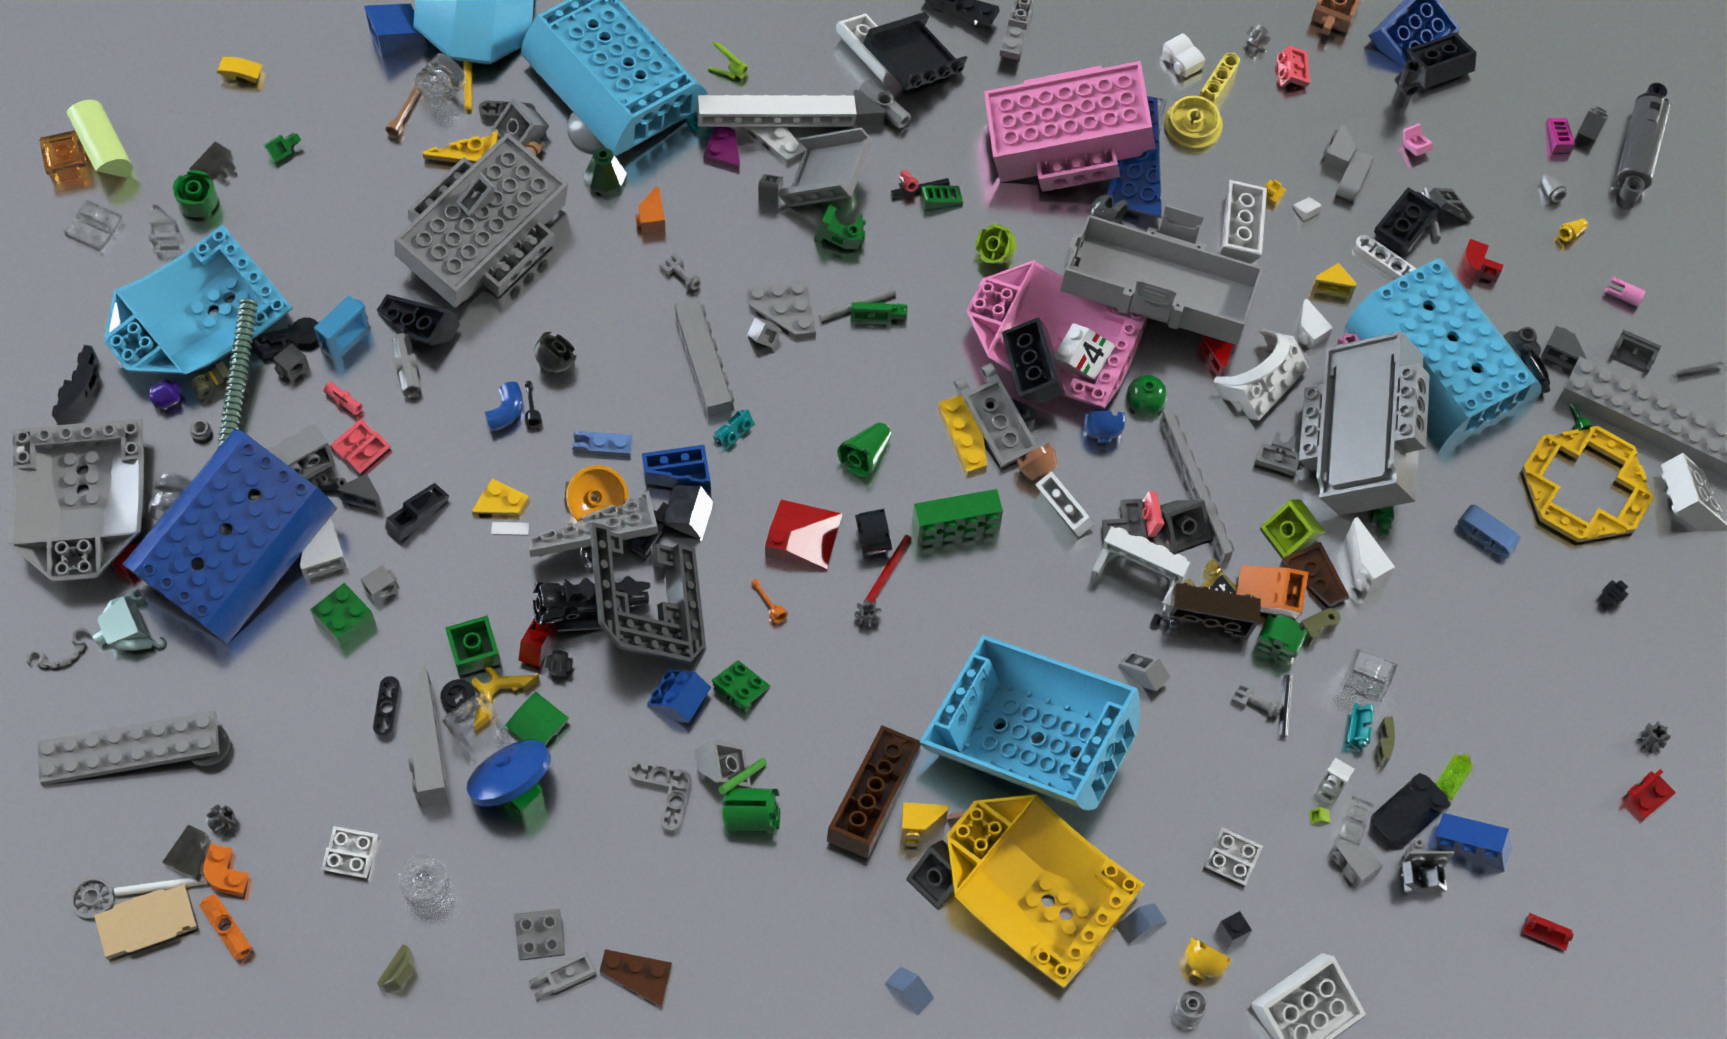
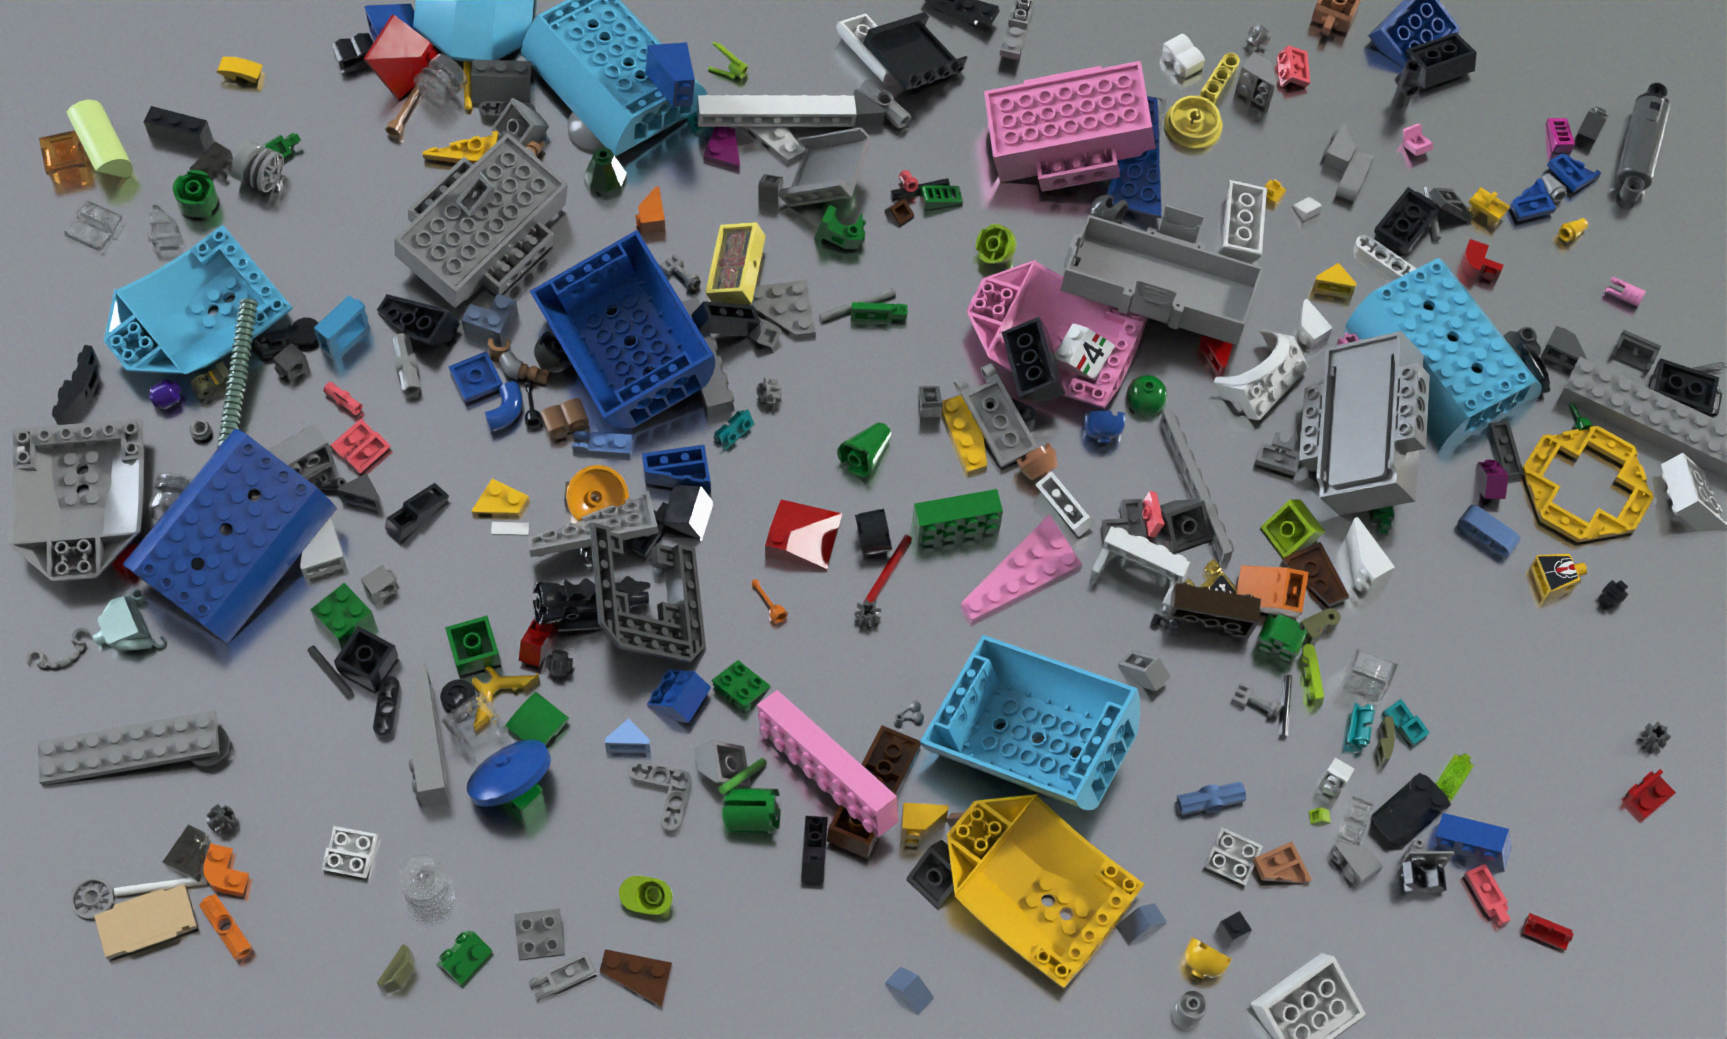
none -> black brick [143,106,211,150]
none -> light grey wheel [231,140,284,192]
none -> dark grey bar [307,645,354,698]
none -> black brick [332,33,373,70]
none -> black brick [334,626,398,691]
none -> red slope [364,15,441,100]
none -> green bracket [436,931,493,985]
none -> blue plate [448,351,503,403]
none -> sand blue brick [462,294,518,346]
none -> dark grey slope [471,60,533,106]
none -> medium nougat piece [488,338,549,384]
none -> blue slope [530,230,715,428]
none -> medium nougat brick [541,398,589,439]
none -> light blue slope [605,718,651,752]
none -> lime piece [619,876,673,915]
none -> blue slope [645,42,695,107]
none -> black brick [691,301,760,336]
none -> brick [705,222,766,305]
none -> light grey gear [756,378,782,404]
none -> bright pink brick [757,690,898,838]
none -> black slope [801,816,828,883]
none -> reddish brown slope [885,198,914,226]
none -> light grey piece [894,701,924,727]
none -> dark grey slope [918,386,943,418]
none -> bright pink wing [961,514,1082,623]
none -> medium blue piece [1176,782,1246,815]
none -> light grey slope [1236,52,1277,109]
none -> nougat wing [1252,841,1312,884]
none -> lime hinge [1301,643,1324,707]
none -> teal slope [1382,699,1430,745]
none -> coral hinge [1464,864,1511,927]
none -> yellow hips [1468,187,1510,223]
none -> magenta slope [1477,459,1508,499]
none -> dark grey tile [1487,421,1524,480]
none -> blue wing [1510,178,1556,221]
none -> torso [1531,554,1587,600]
none -> blue wing [1547,153,1602,192]
none -> black slope [1650,358,1722,414]

